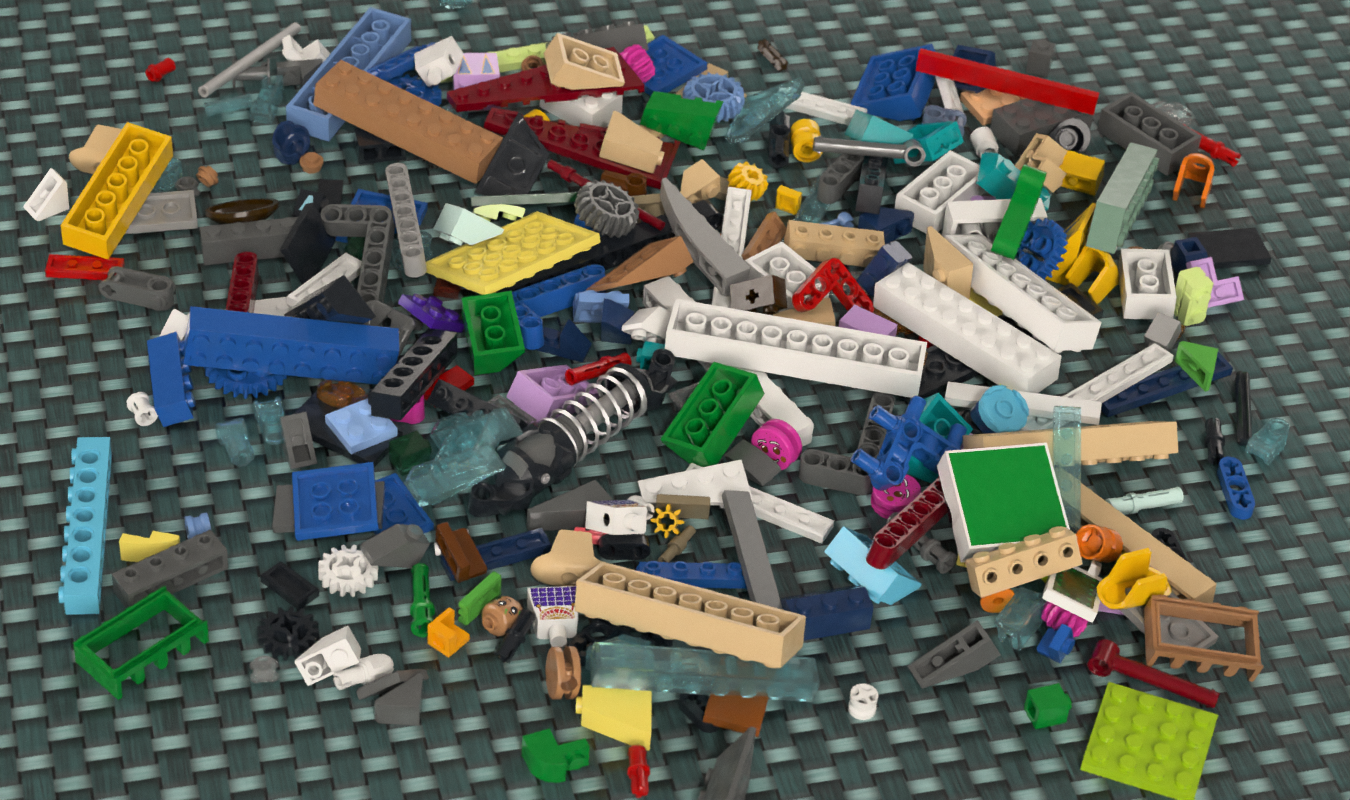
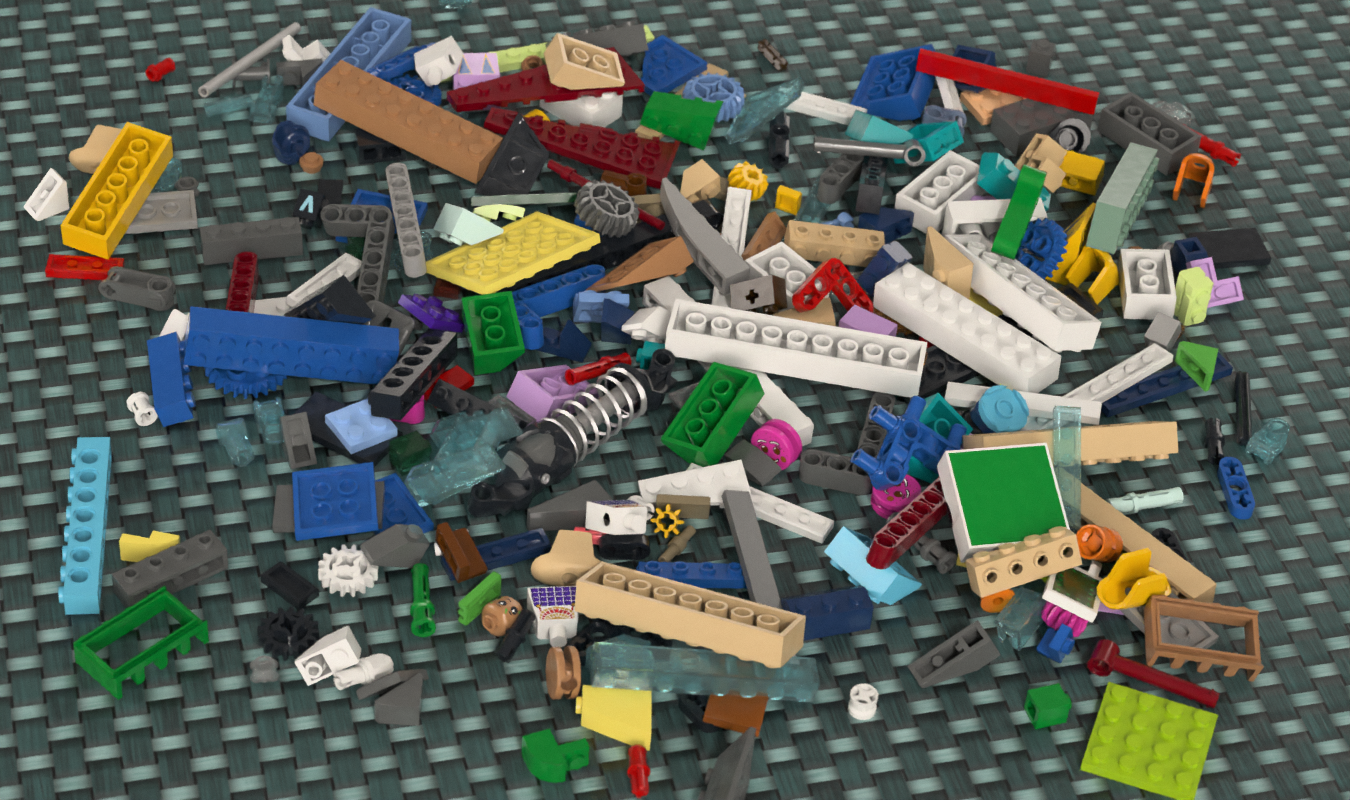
medium blue wheel [184,512,211,539] -> none
medium nougat plate [196,166,219,188] -> none
dark brown dish [205,198,279,225] -> none
black tile [280,202,336,285] -> none
clear orange tile [316,380,368,409] -> none
light orange panel [428,607,470,658] -> none
tan slope [599,110,665,173] -> none
dark pink gear [620,44,655,82] -> none
yellow wheel [790,119,823,163] -> none
white brick [970,127,998,158] -> none

